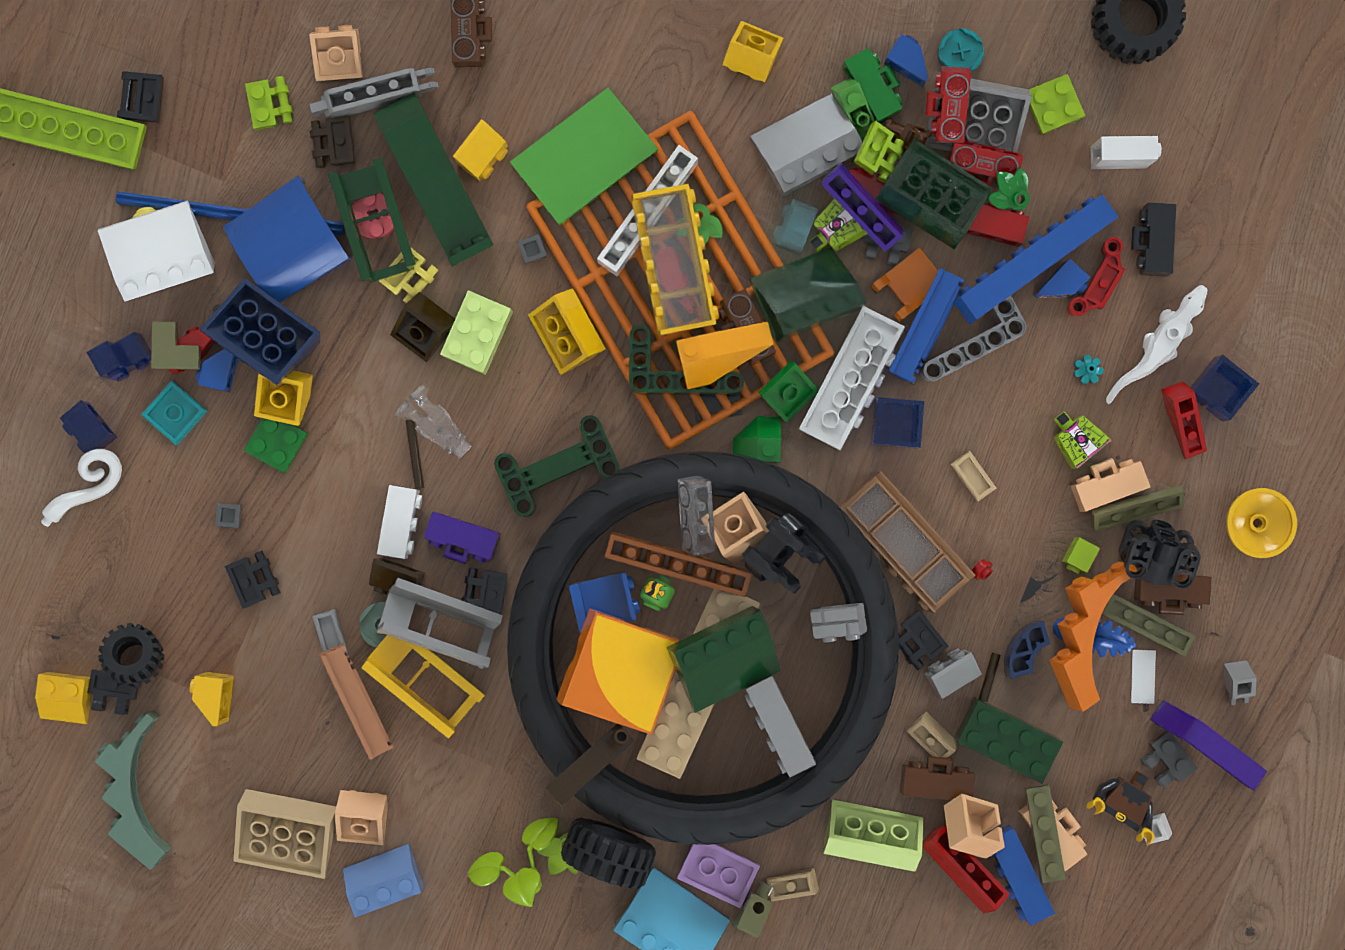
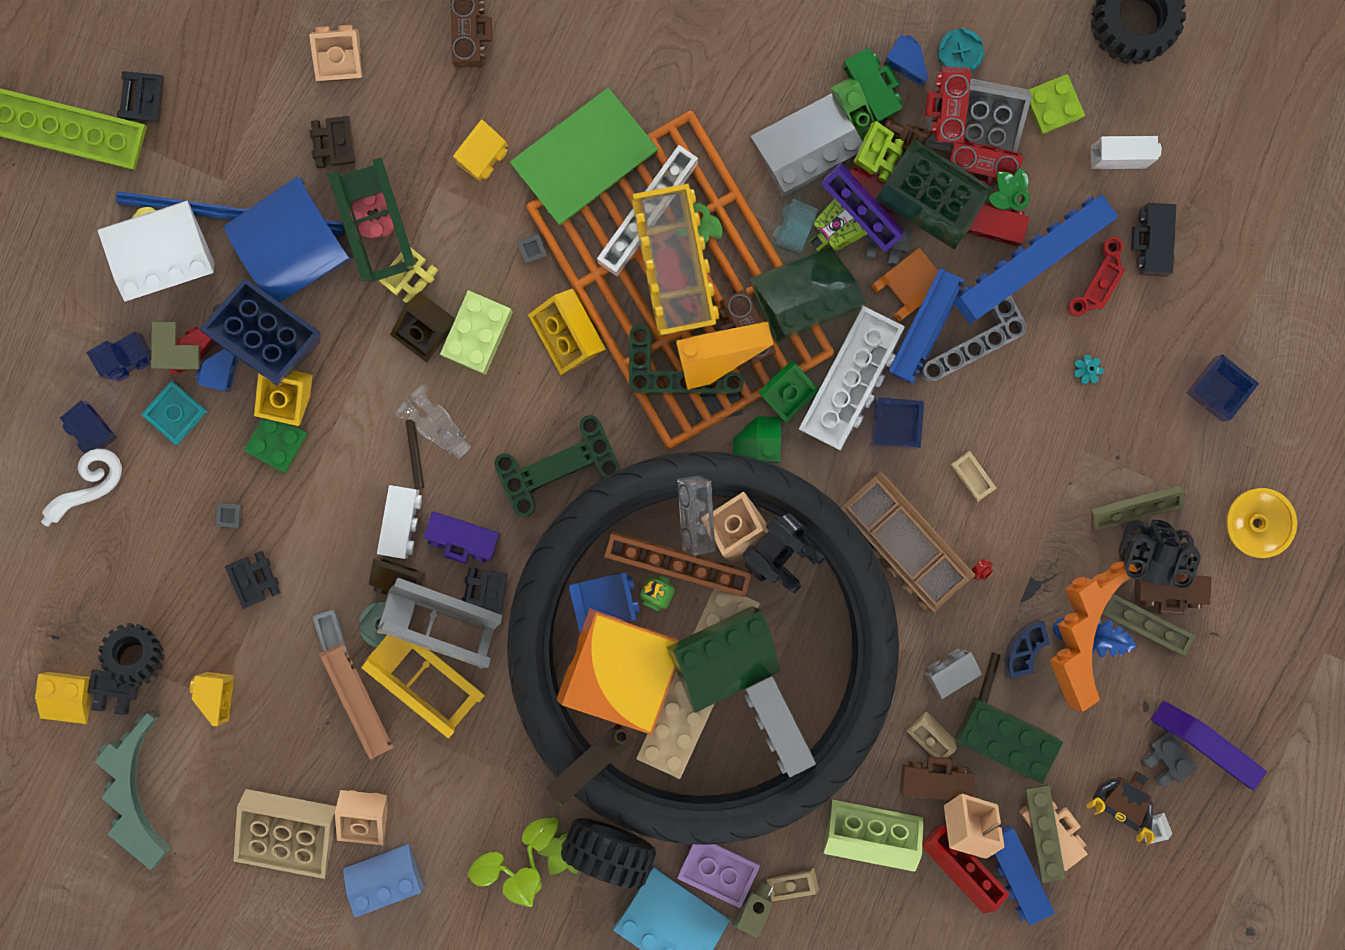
lime plate [245,76,293,131] -> none
light grey hinge [310,68,439,118] -> none
dark green panel [373,92,493,266] -> none
yellow slope [722,21,784,82] -> none
light grey brick [810,603,867,642] -> none
black plate [898,610,949,671] -> none
blue slope [1034,258,1090,299] -> none
torso [1054,411,1111,469] -> none
lime brick [1062,537,1100,575] -> none
light nougat piece [1071,458,1151,512] -> none
white animal [1106,285,1208,404] -> none
white sticker [1131,650,1156,704] -> none
red slope [1162,382,1207,459] -> none
light grey brick [1223,660,1257,706] -> none

